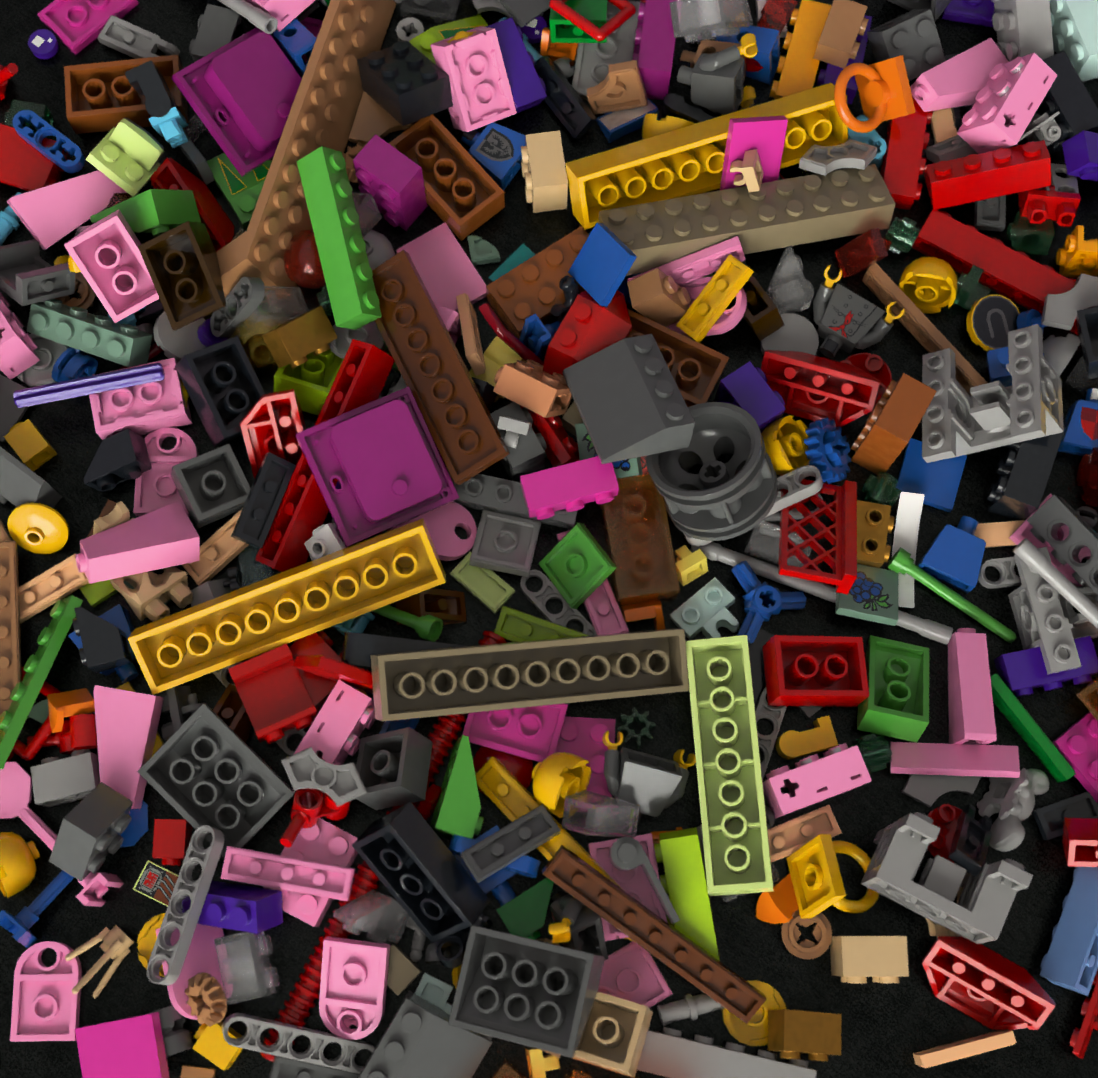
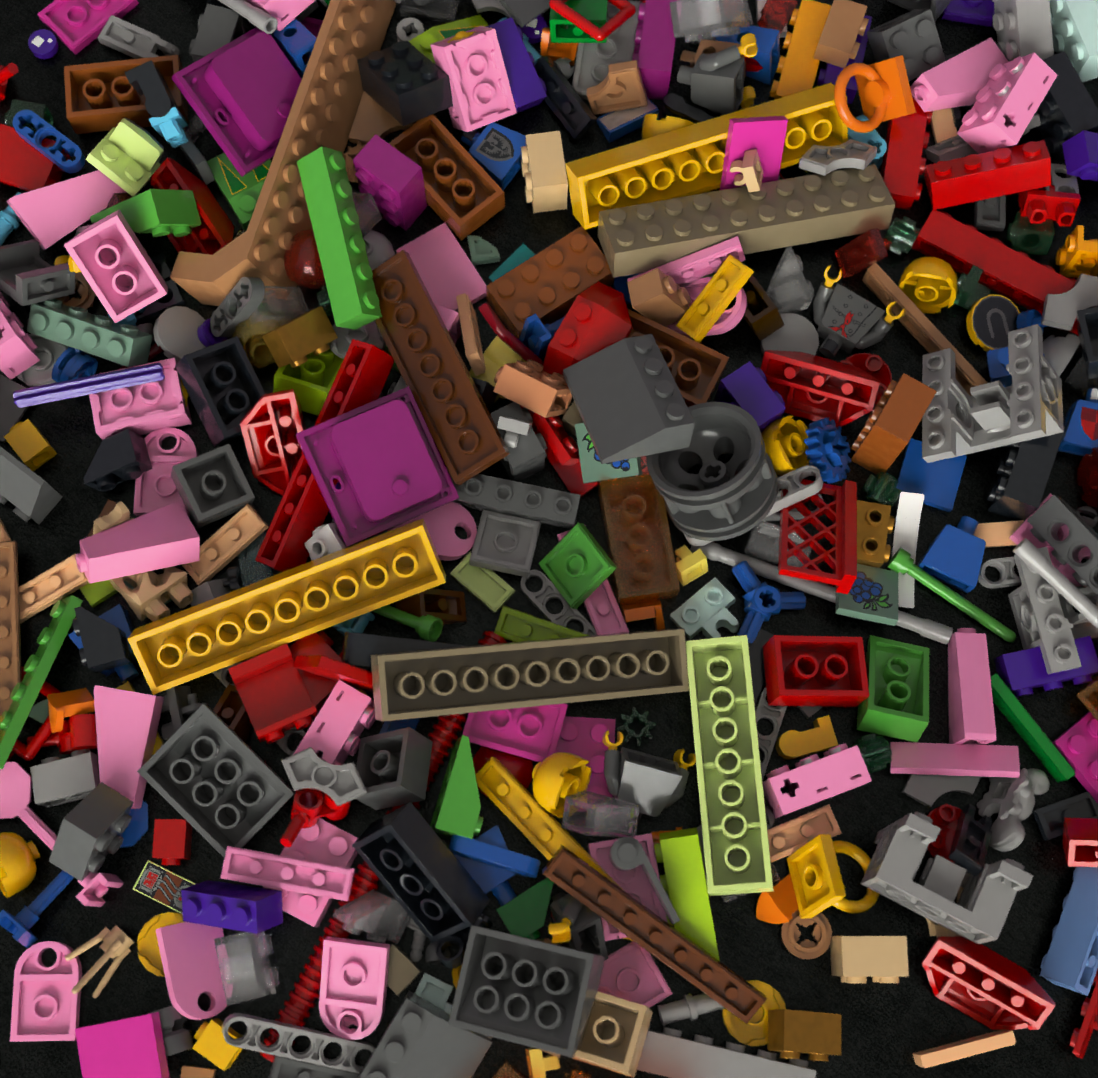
yellow dish [7,503,69,554] -> none
dark brown slope [138,221,226,331] -> none
light grey beam [147,825,225,986] -> none
medium nougat gear [185,972,227,1027] -> none
black plate [231,452,296,549] -> none
red tile [417,783,442,822] -> none
dark grey tile [461,804,561,883] -> none
dark pink brick [520,456,619,520] -> none
black arm [551,276,580,323] -> none
blue tile [568,222,637,307] -> none
light grey hinge [1006,111,1061,148] -> none

